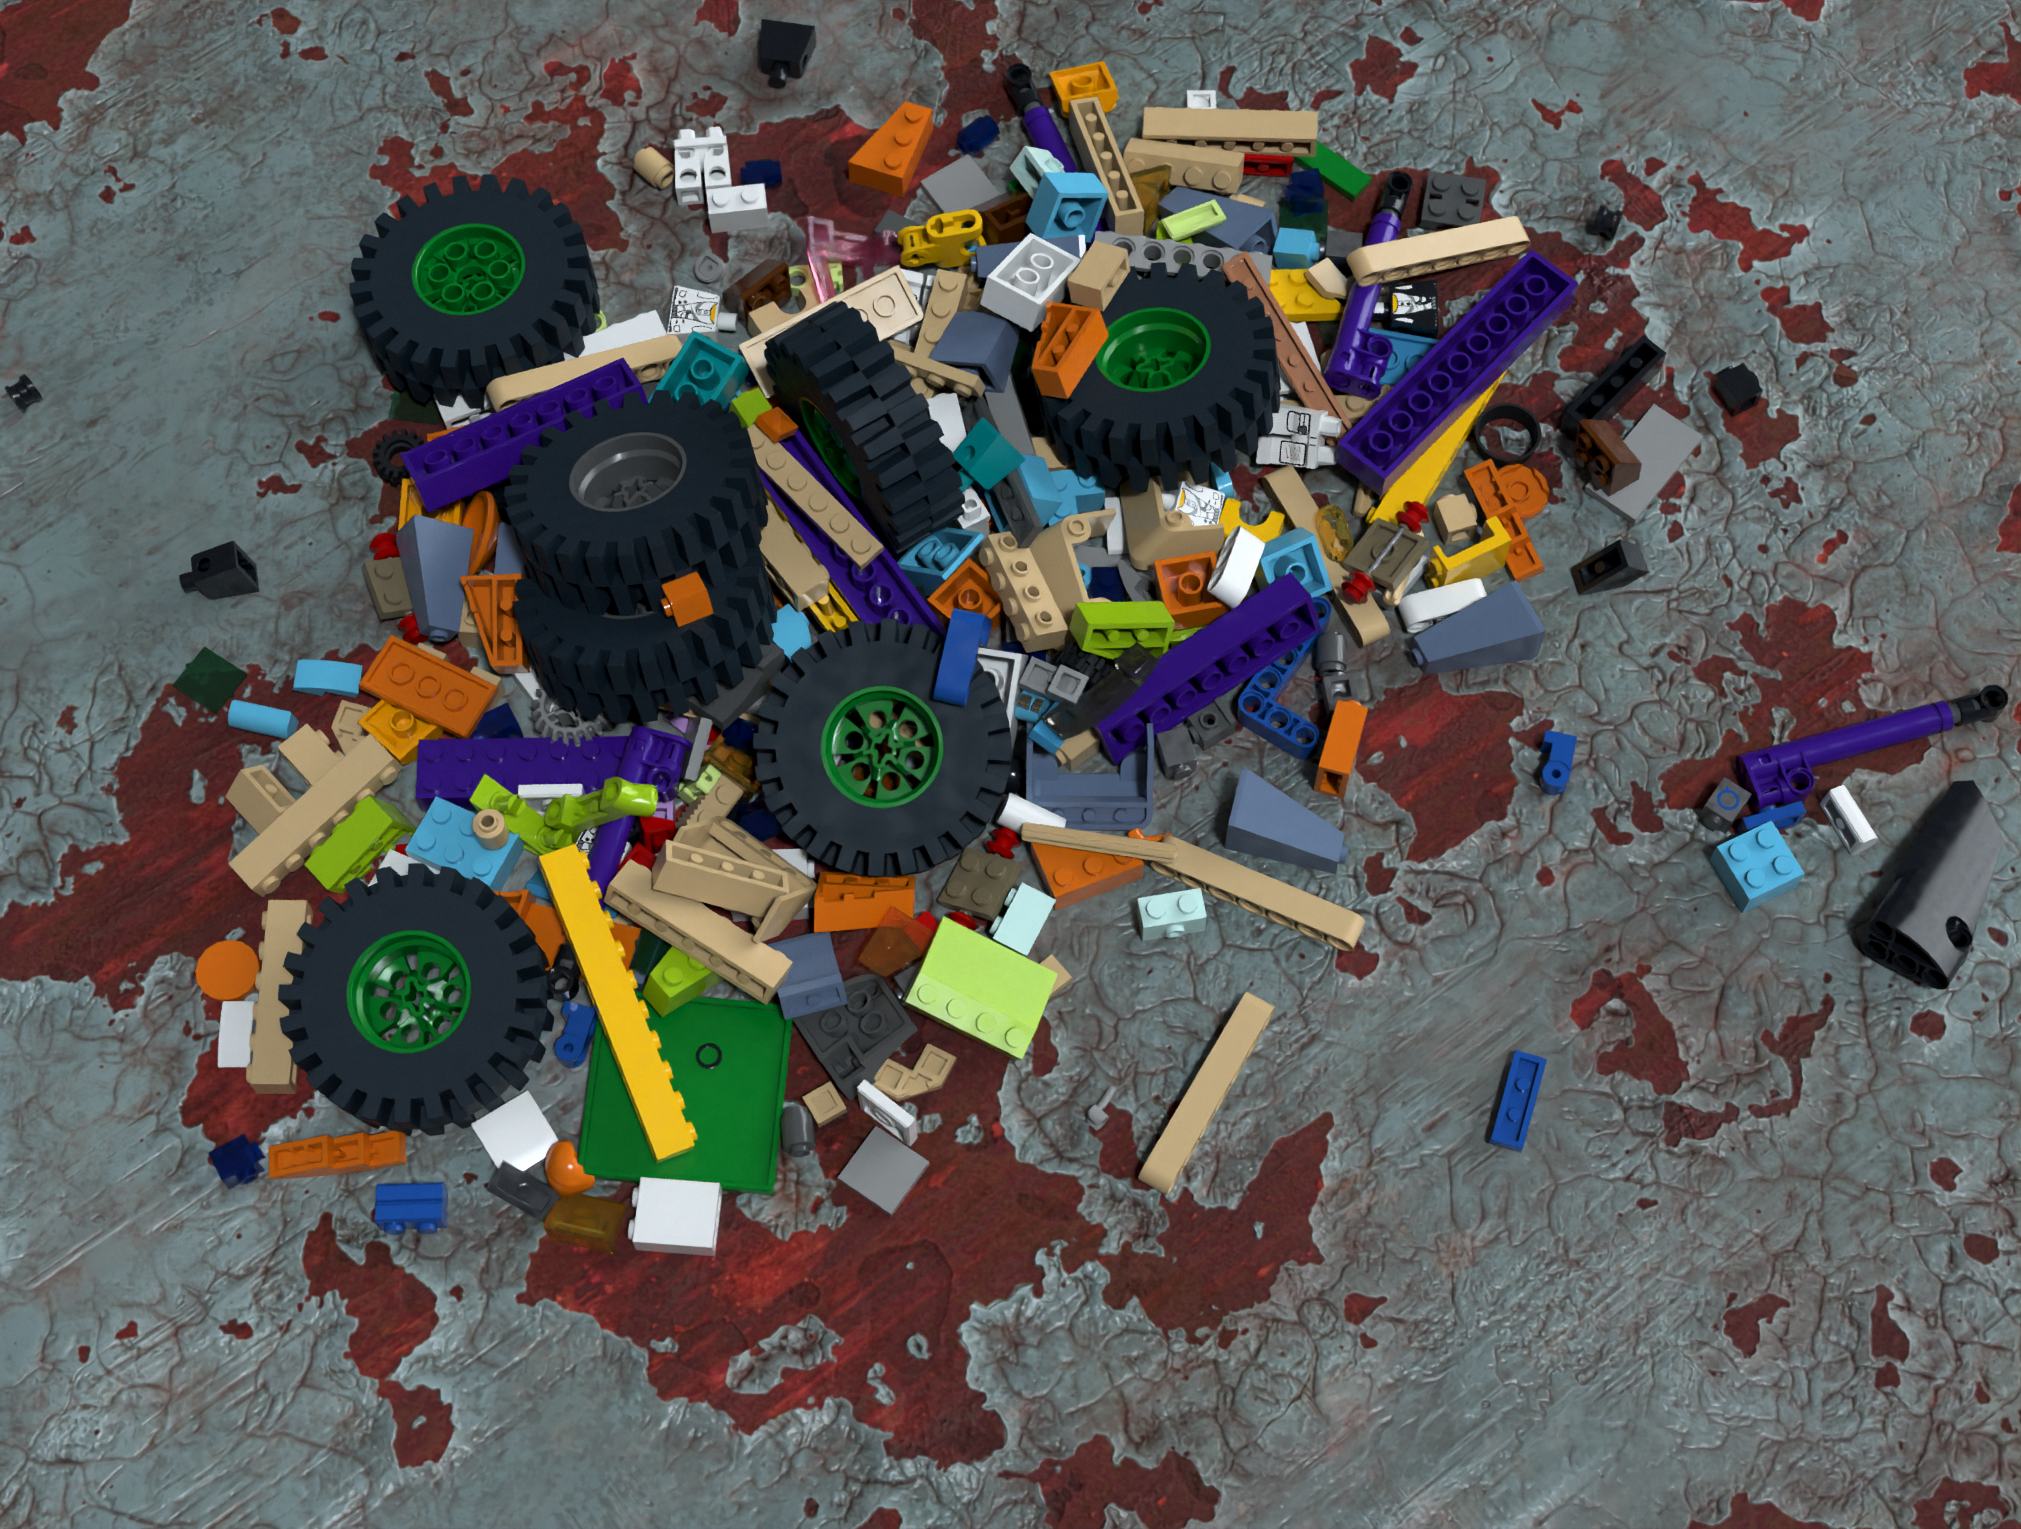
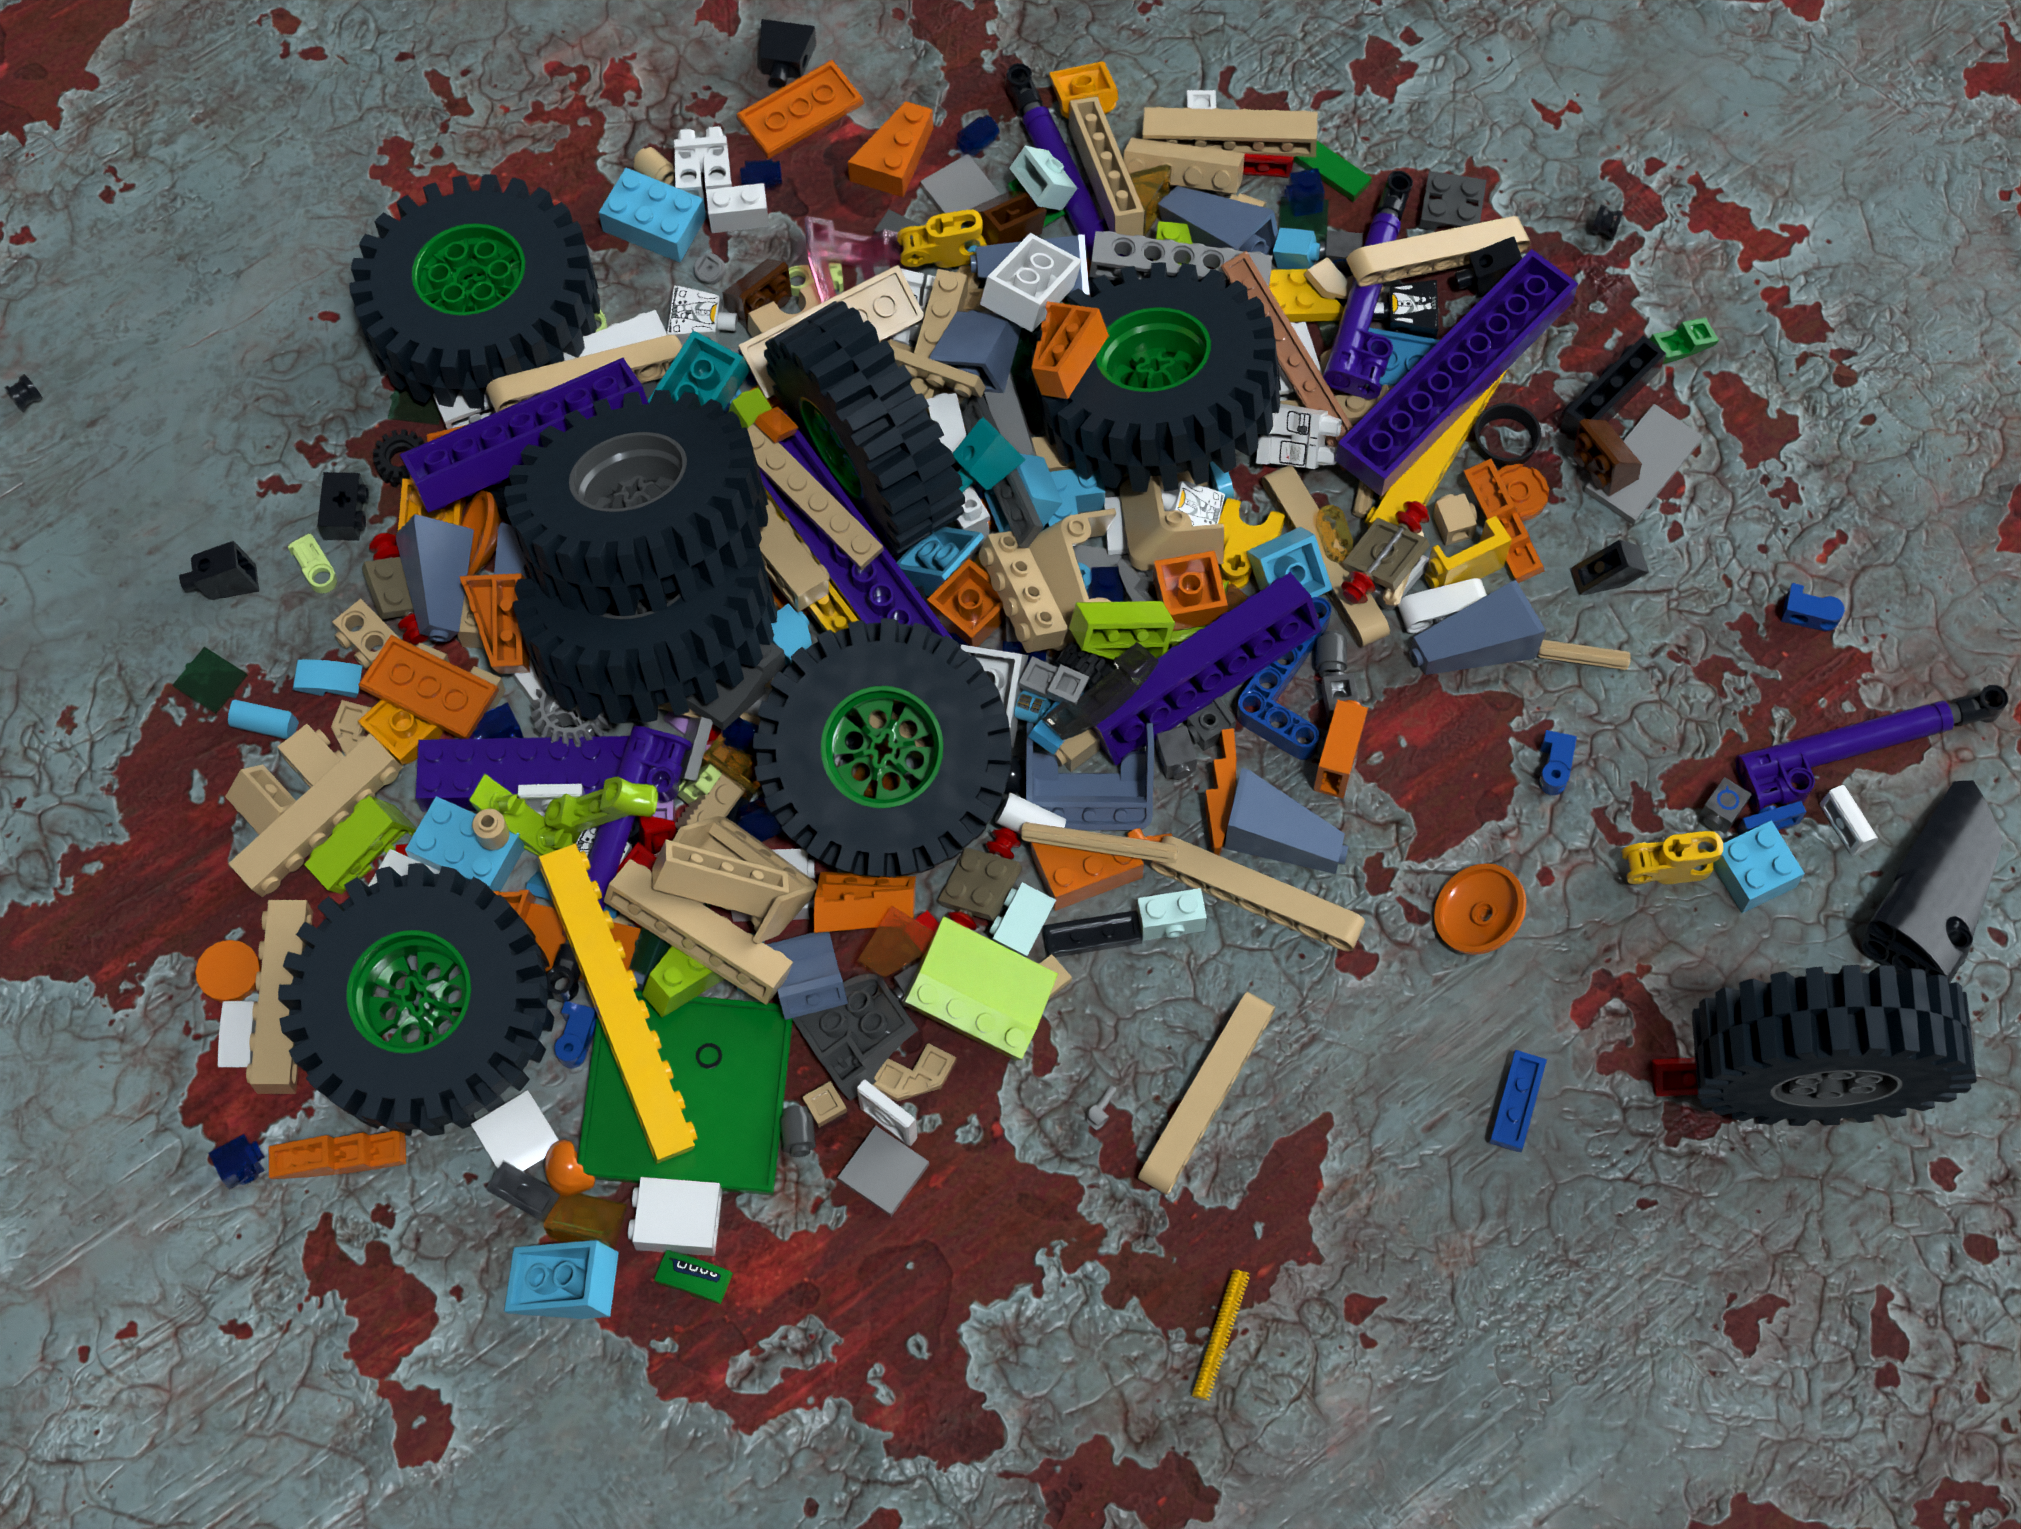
blue brick [375,1182,448,1235] -> none
orange brick [660,571,714,627] -> none
blue beam [933,608,992,707] -> none
medium azure brick [1025,172,1109,242] -> none
tan brick [1067,240,1130,312] -> none
yellowish green tile [1161,199,1227,242] -> none
white beam [1207,525,1265,609] -> none
black brick [1713,363,1763,417] -> none
none -> yellowish green piece [288,534,337,593]
none -> black brick [317,472,369,541]
none -> tan brick [332,599,399,669]
none -> medium azure slope [504,1240,619,1319]
none -> medium azure brick [599,168,707,263]
none -> green slope [654,1250,733,1304]
none -> orange tile [737,60,864,159]
none -> black tile [1043,910,1143,958]
none -> yellow axle [1192,1270,1250,1401]
none -> orange slope [1204,728,1237,856]
none -> orange dish [1434,864,1526,955]
none -> black torso [1454,236,1522,297]
none -> tan axle [1538,640,1631,670]
none -> yellow piece [1621,831,1723,885]
none -> green slope [1649,317,1719,364]
none -> red slope [1652,1057,1698,1097]
none -> black wheel [1692,965,1977,1126]
none -> blue leg [1781,583,1845,631]

